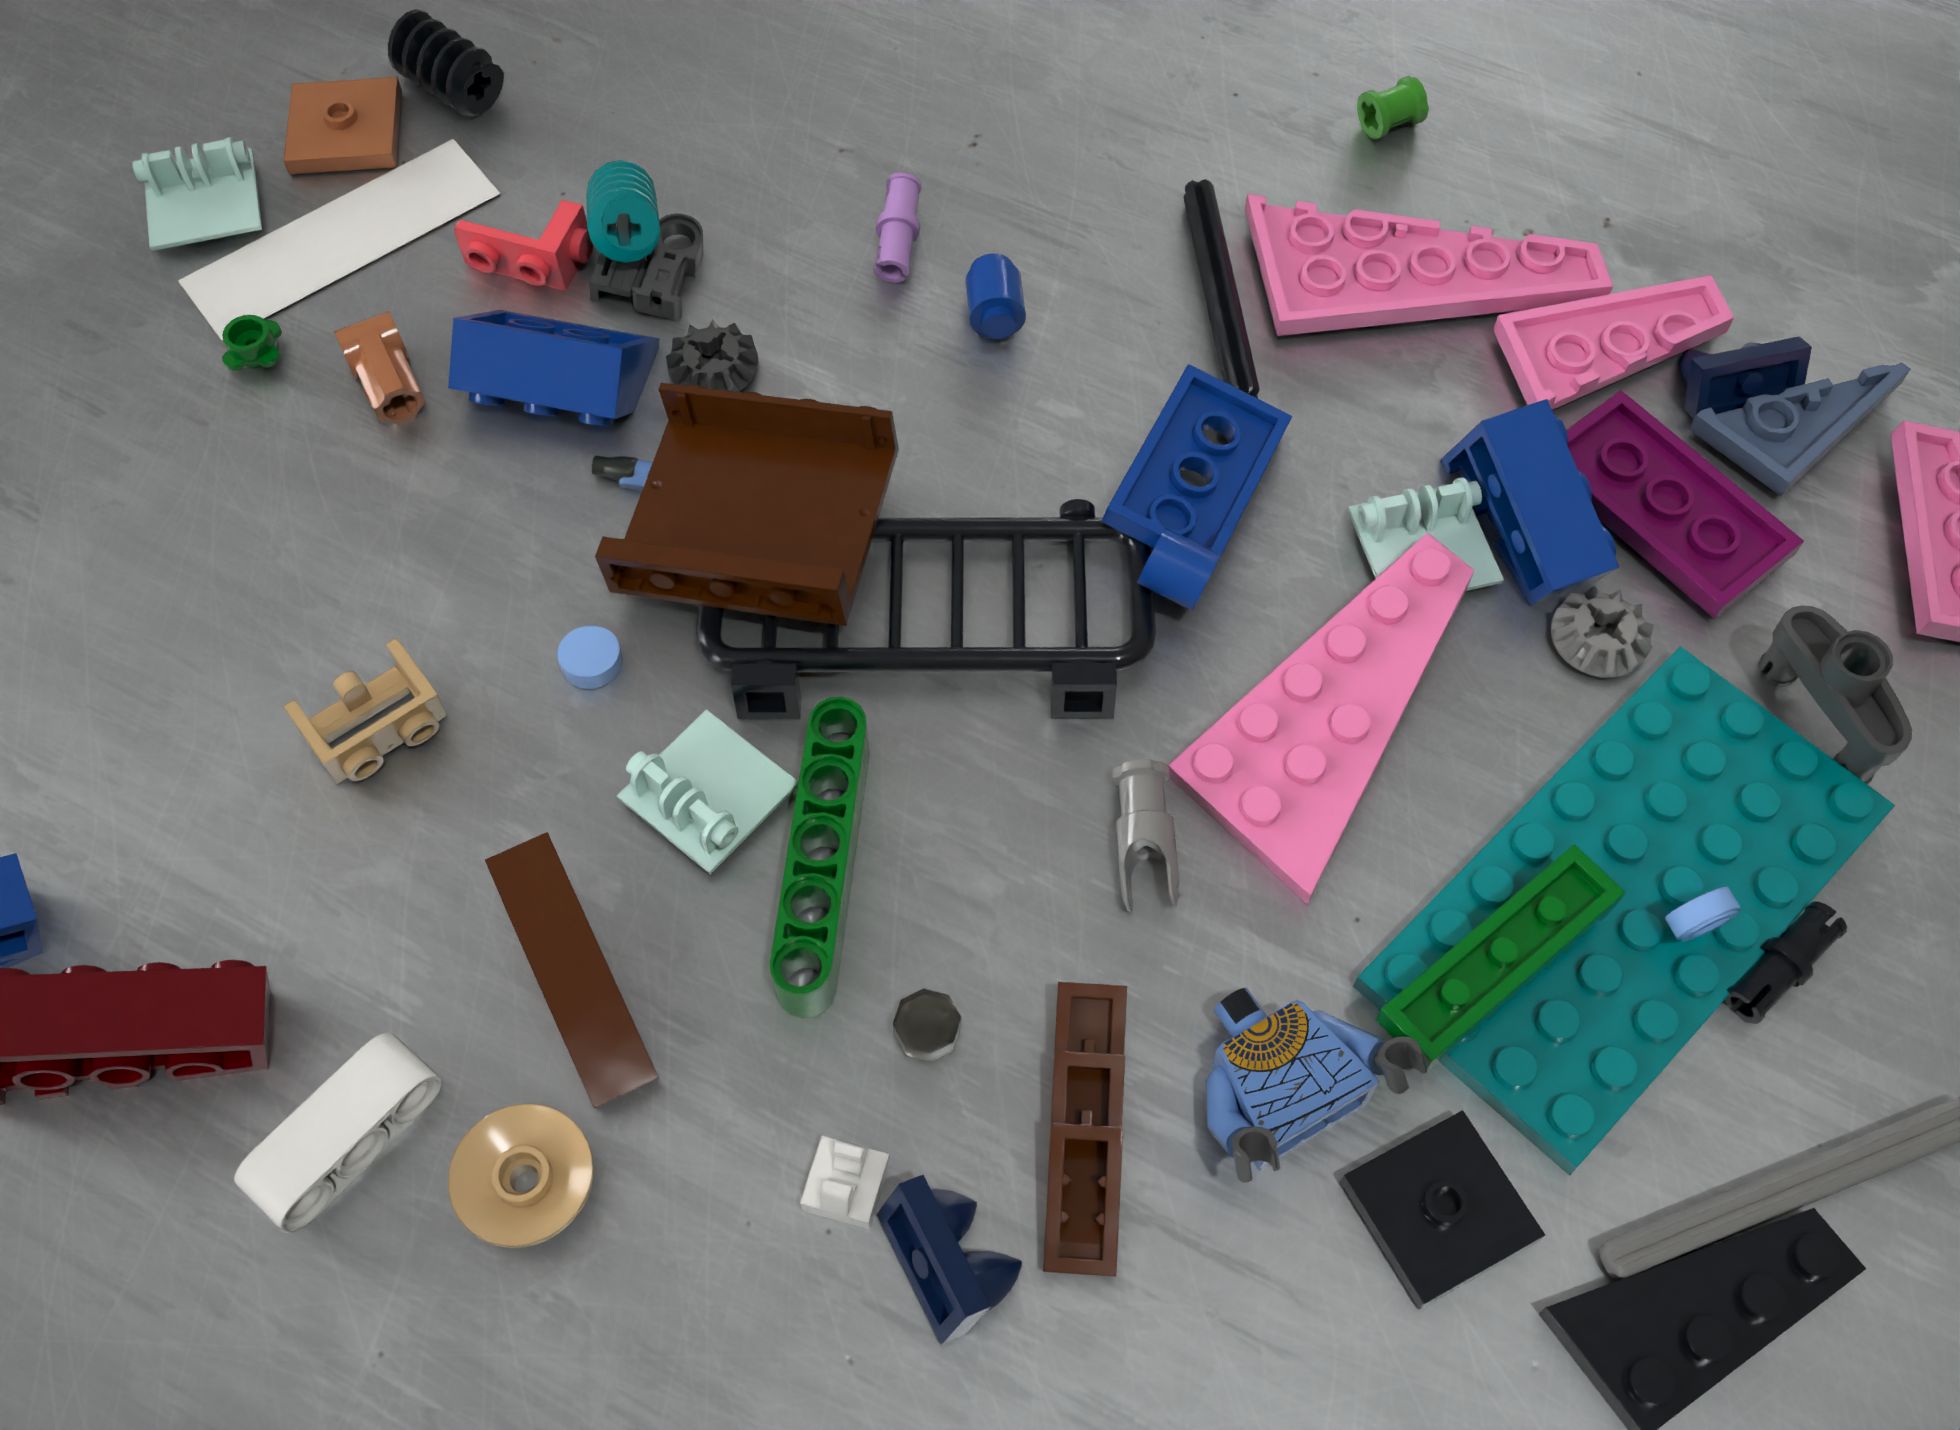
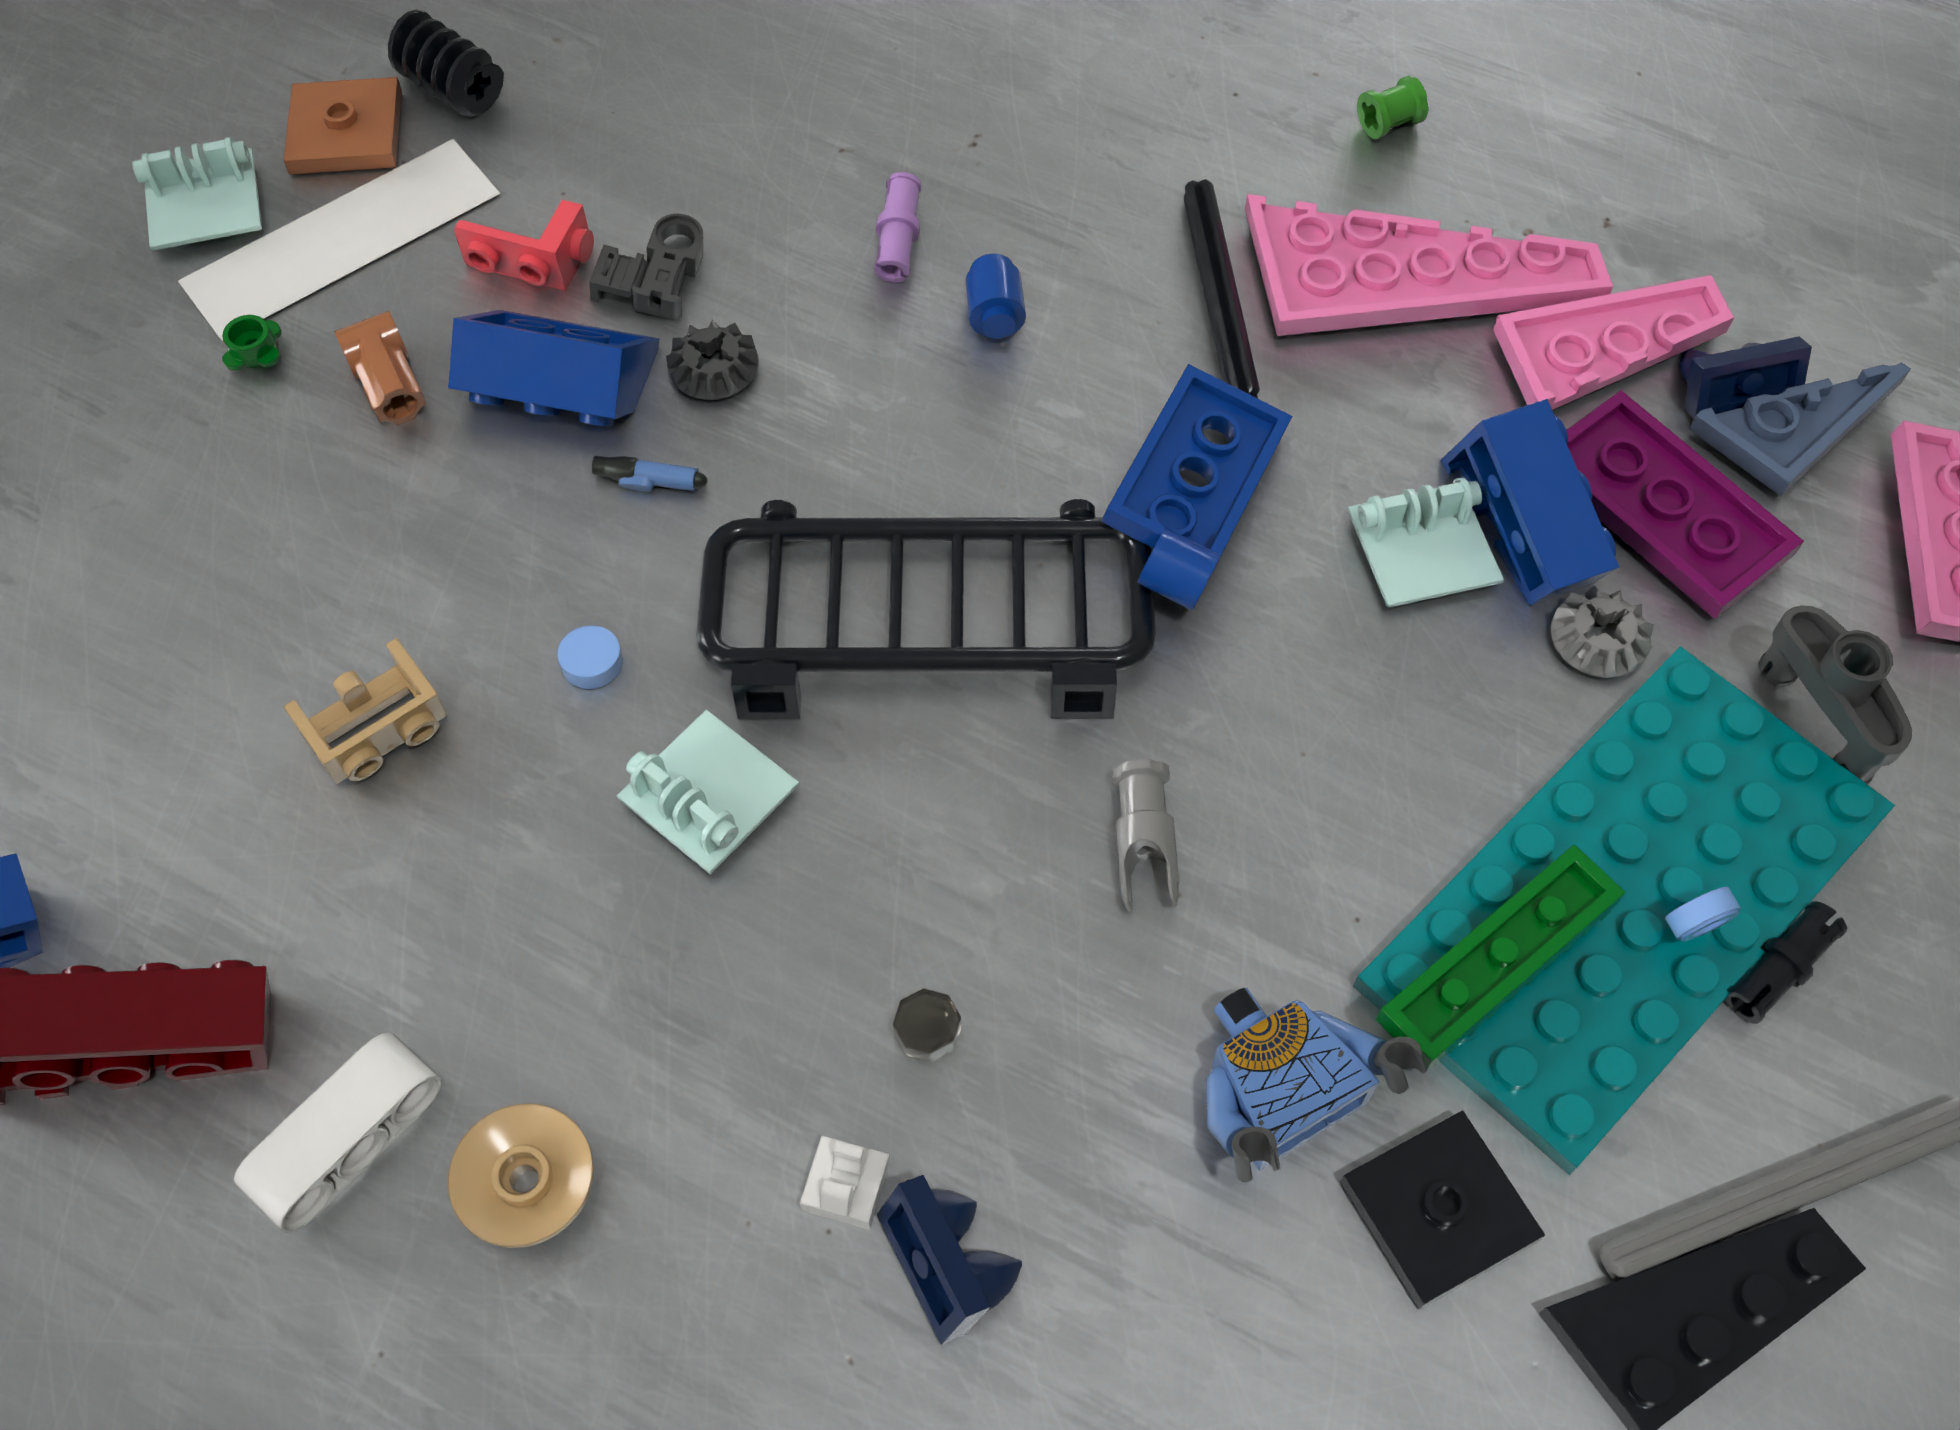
reddish brown slope [485,832,659,1108] -> none
teal piece [586,160,661,263] -> none
reddish brown panel [595,383,899,626] -> none
green beam [770,697,870,1018] -> none
reddish brown slope [1043,982,1127,1277] -> none
bright pink wing [1168,532,1474,905] -> none

